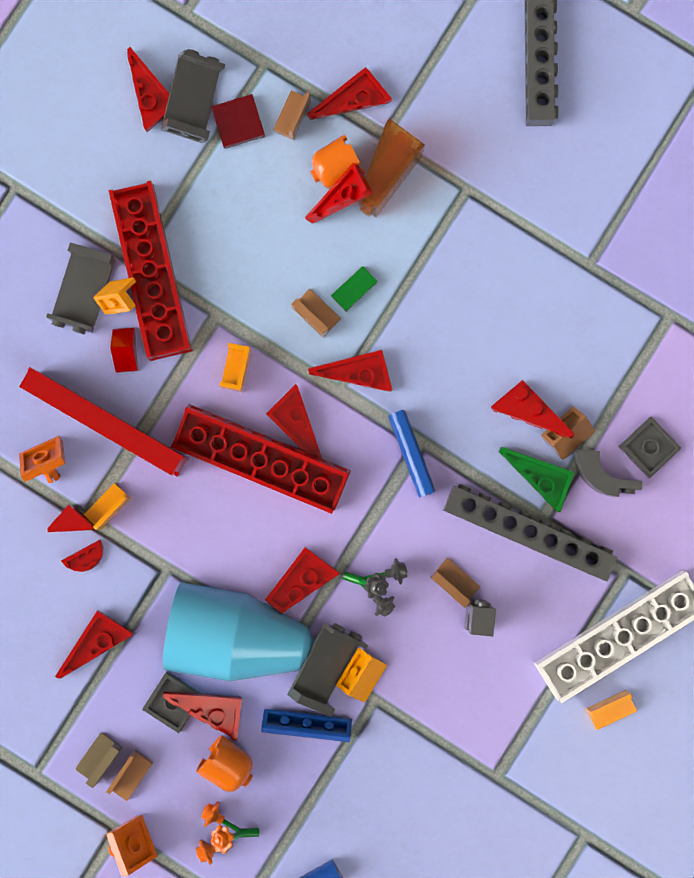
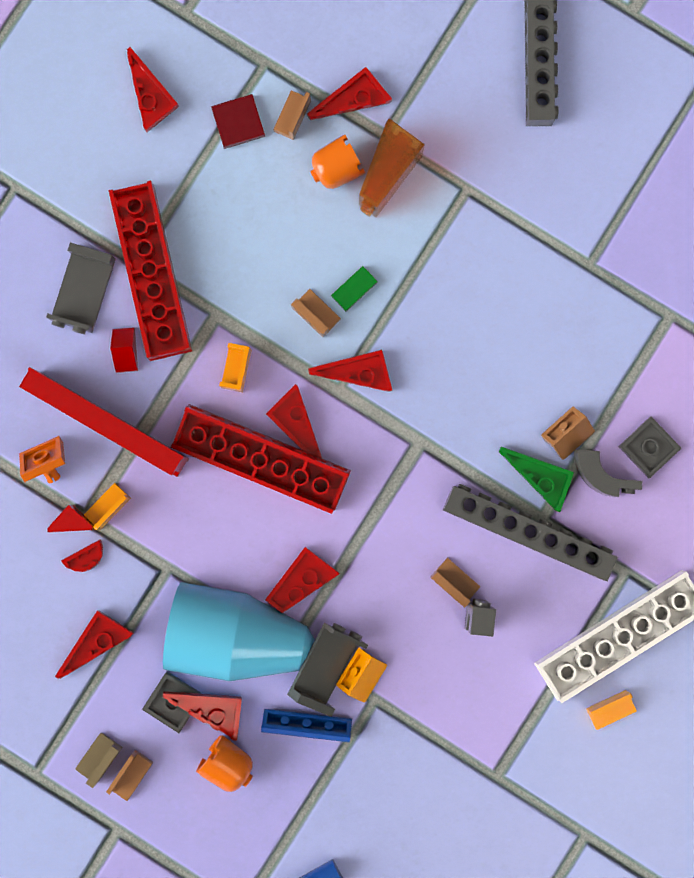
light orange panel [93,277,136,315] -> none
orange tile [106,815,158,877] -> none
dark grey panel [161,49,225,143] -> none
orange plant [196,801,259,865] -> none
red wing [305,163,373,224] -> none
dark grey plant [343,558,408,617] -> none
blue brick [388,410,436,498] -> none
red wing [491,380,574,439] -> none

